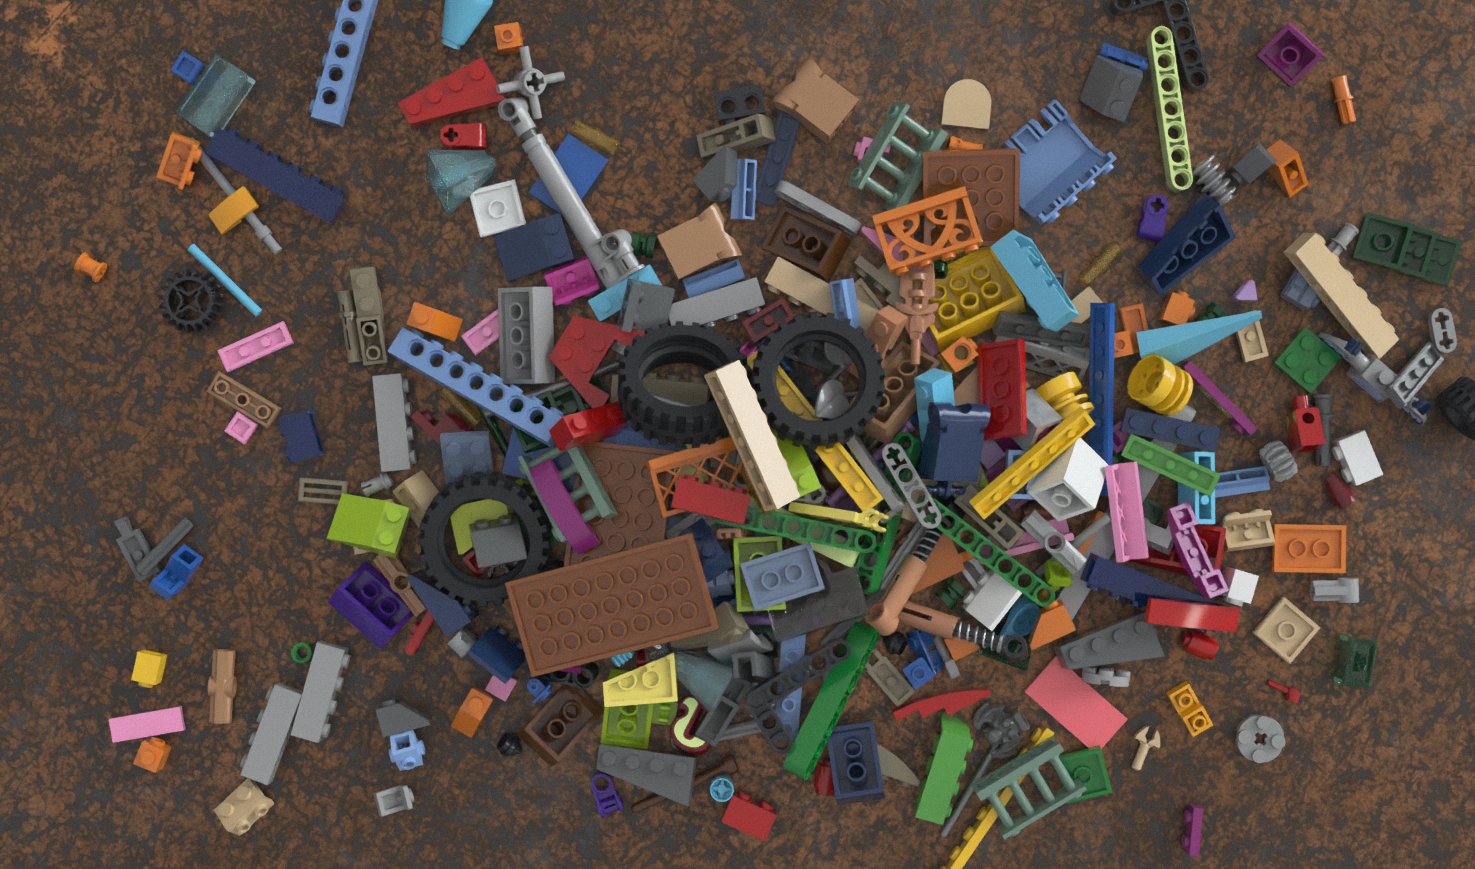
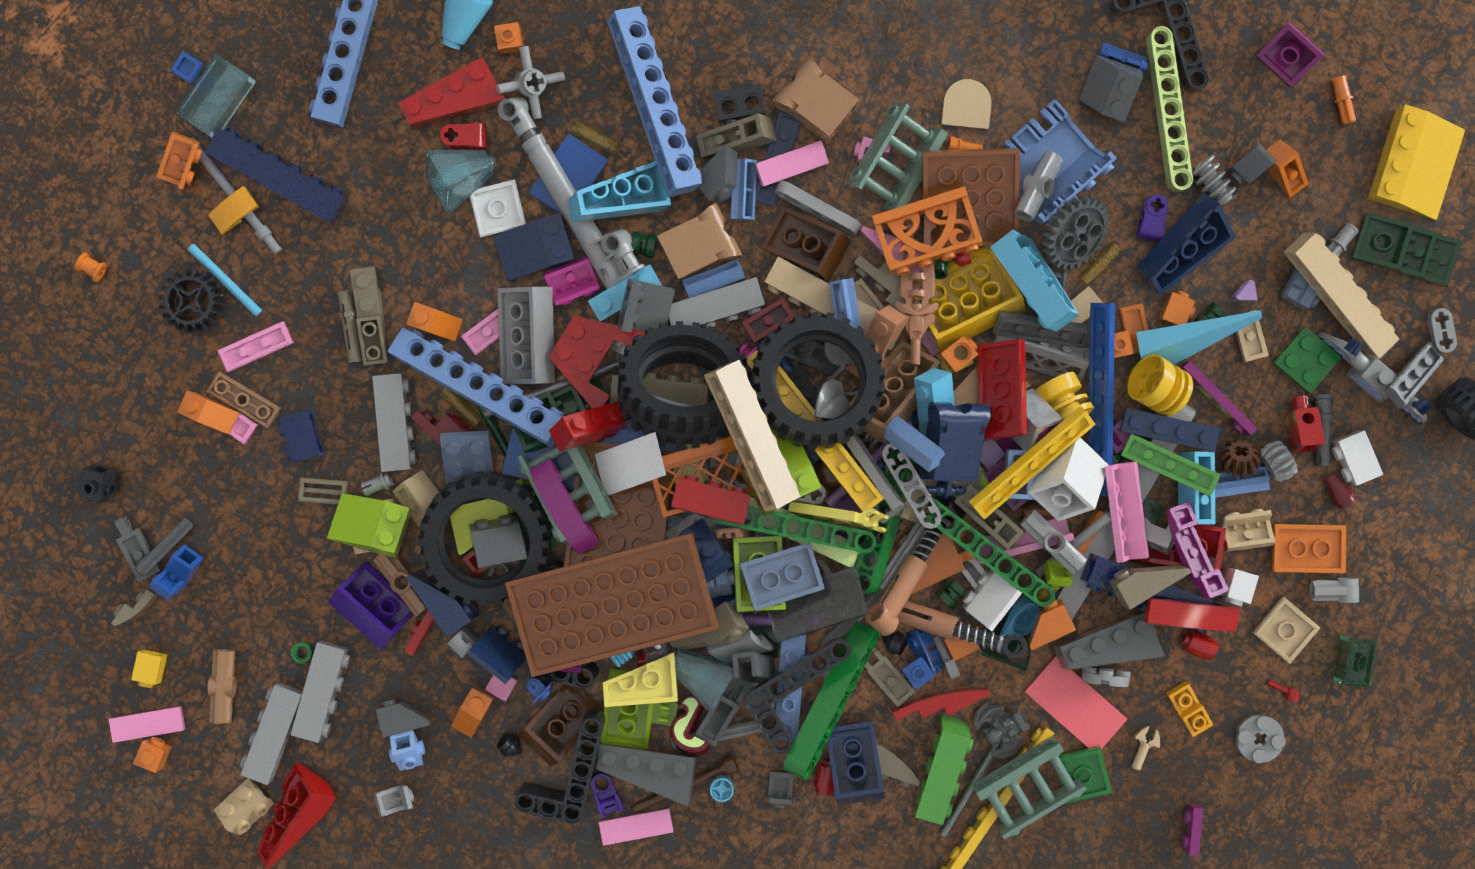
red brick [721,791,777,841] -> none
none -> black brick [79,464,117,504]
none -> dark tan slope [111,589,159,626]
none -> orange slope [177,390,239,434]
none -> red wedge [257,762,336,868]
none -> black beam [514,708,605,824]
none -> medium azure wedge [568,161,671,222]
none -> white sticker [595,432,666,495]
none -> bright pink tile [599,807,674,846]
none -> medium blue brick [607,6,702,197]
none -> bright pink tile [754,140,829,187]
none -> dark grey bracket [767,770,794,808]
none -> medium blue piece [884,415,945,472]
none -> red hinge [953,251,972,266]
none -> light grey piece [1014,151,1063,222]
none -> dark grey gear [1042,195,1111,271]
none -> dark tan slope [1109,565,1192,610]
none -> reddish brown gear [1219,437,1261,479]
none -> yellow slope [1368,104,1465,221]

